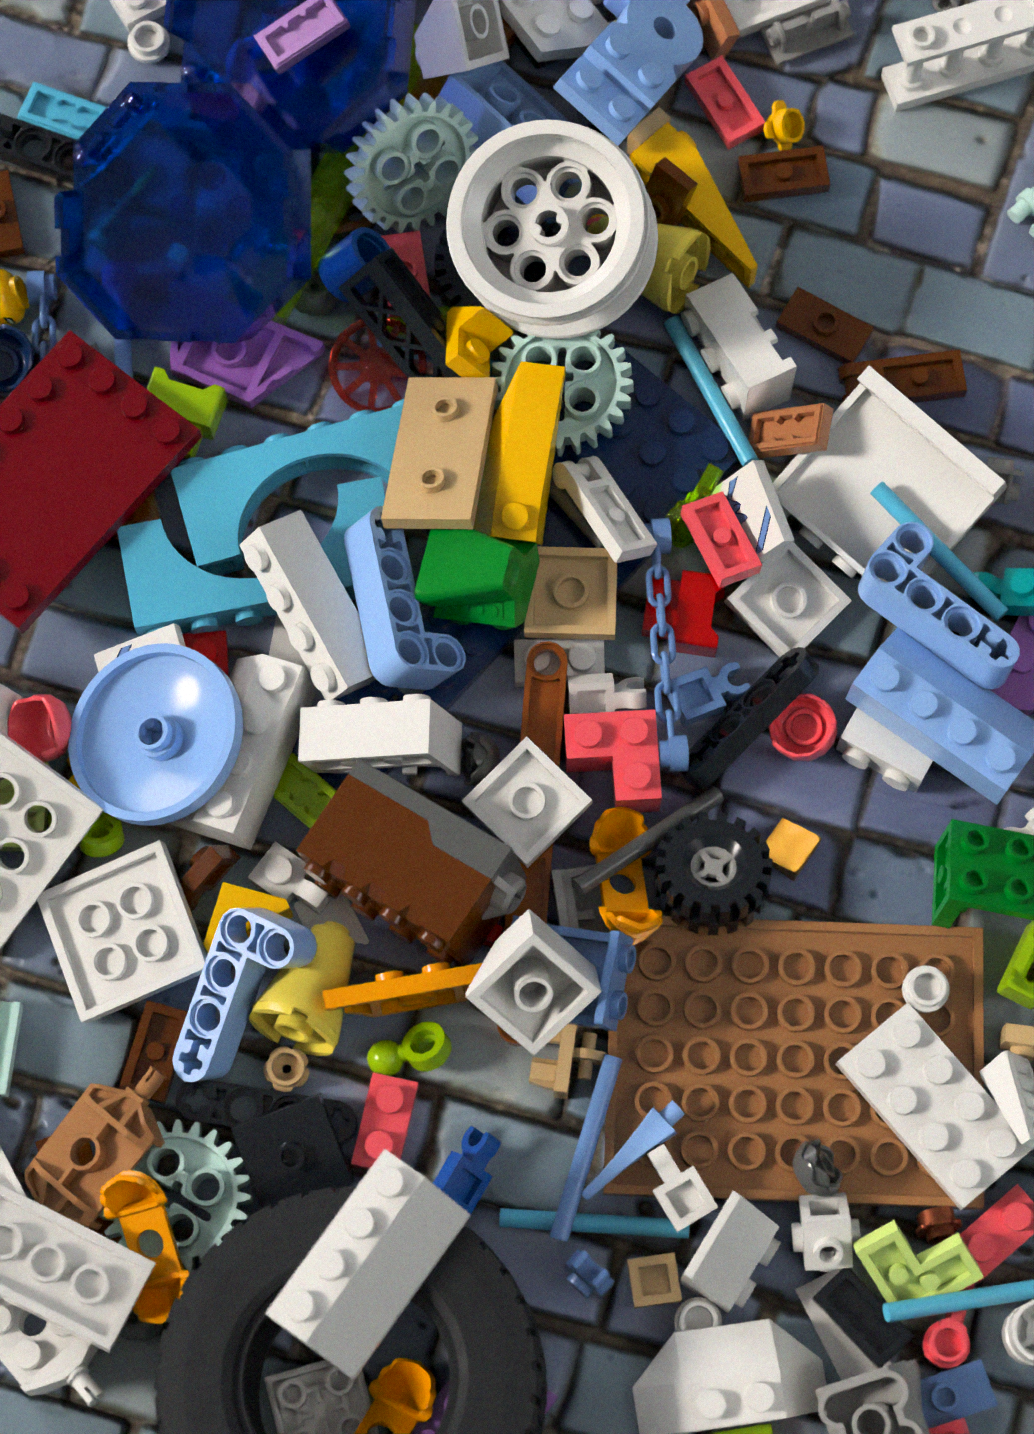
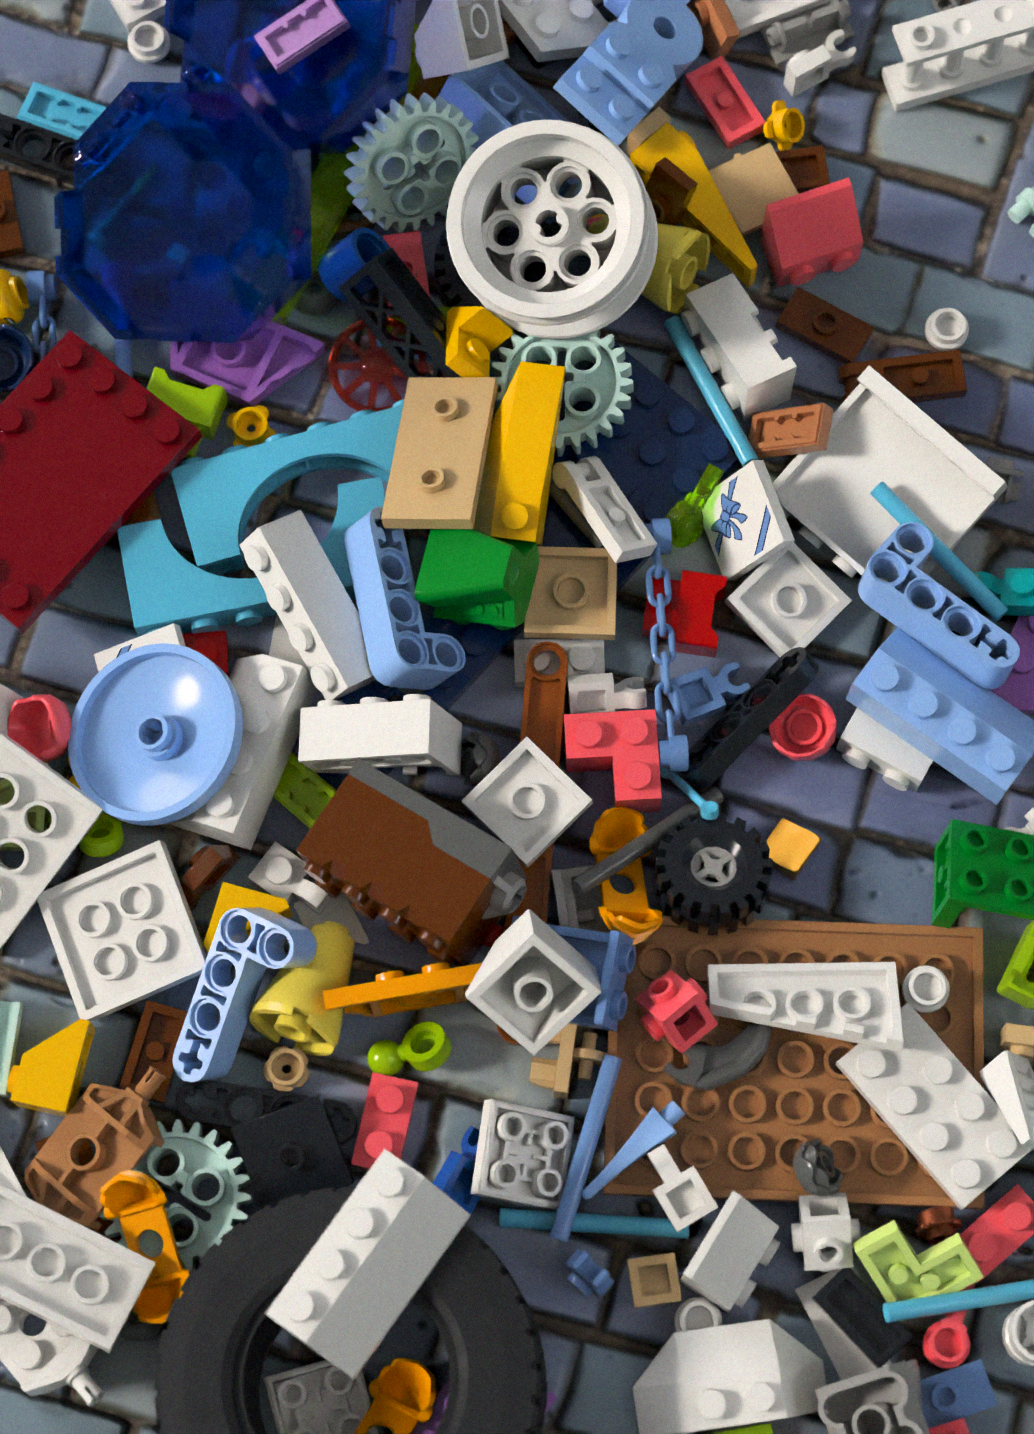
coral plate [680,491,762,588] -> none
none -> yellow slope [7,1019,96,1117]
none -> yellow plate [226,405,276,447]
none -> white tile [471,1099,575,1211]
none -> coral brick [635,969,718,1054]
none -> medium azure hinge [660,768,719,820]
none -> dark grey piece [662,1024,773,1091]
none -> white wing [707,962,904,1052]
none -> tan piece [708,143,799,236]
none -> coral slope [760,177,864,287]
none -> white plate [783,29,857,98]
none -> white plate [925,308,969,351]

